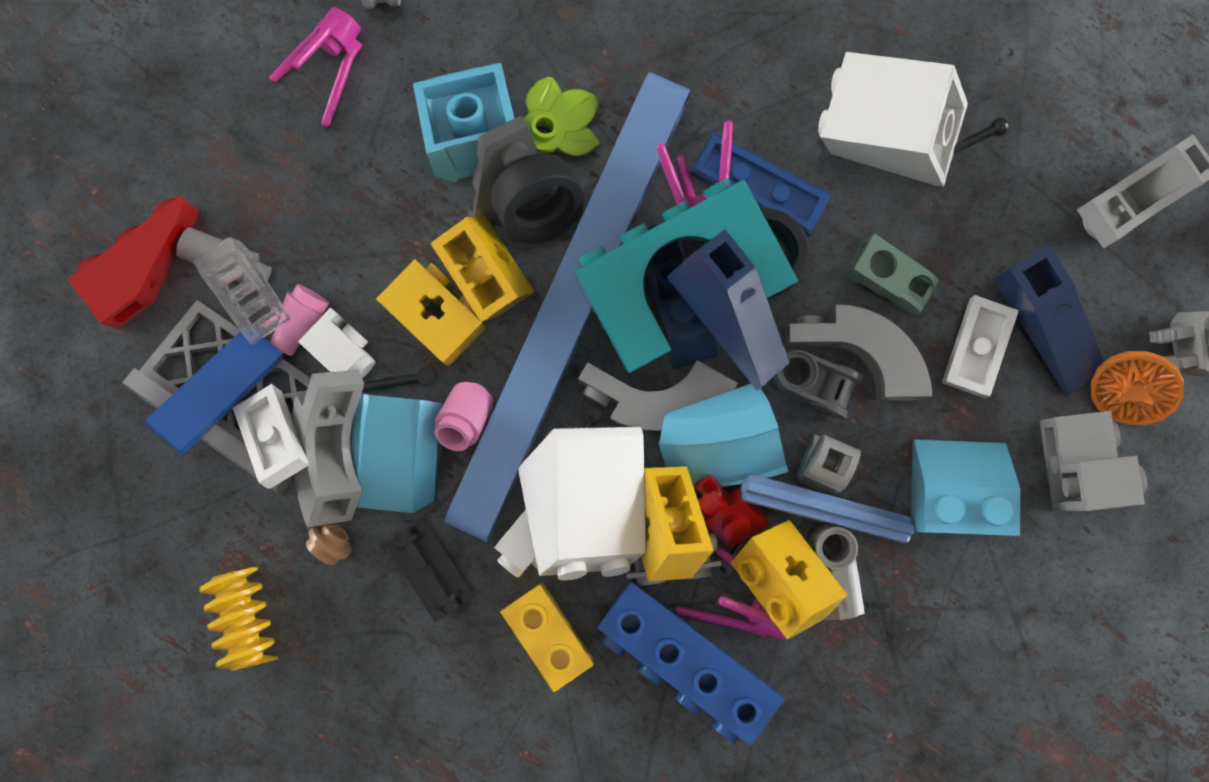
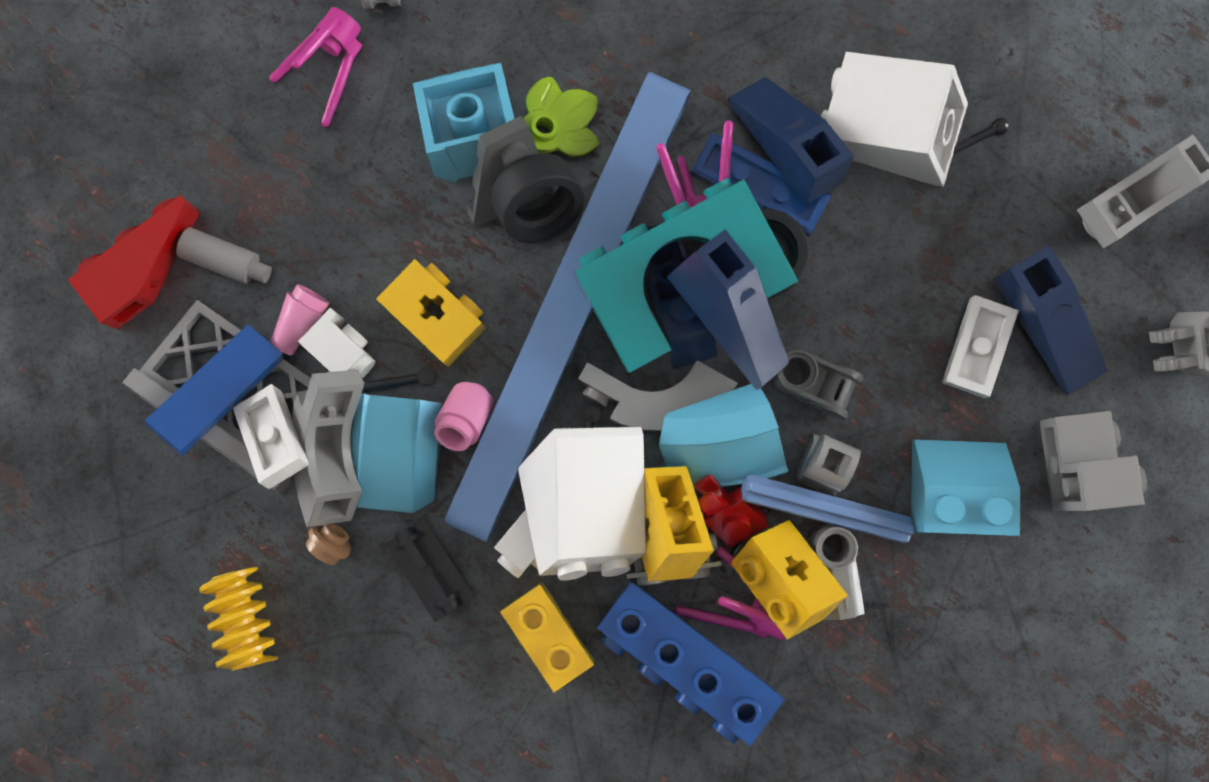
clear slope [193,237,291,345] -> none
yellow brick [430,215,535,322] -> none
light grey arch [783,304,932,401] -> none
sand green leg [841,234,939,315] -> none
orange wheel [1091,351,1184,426] -> none
none -> dark blue slope [728,77,854,204]

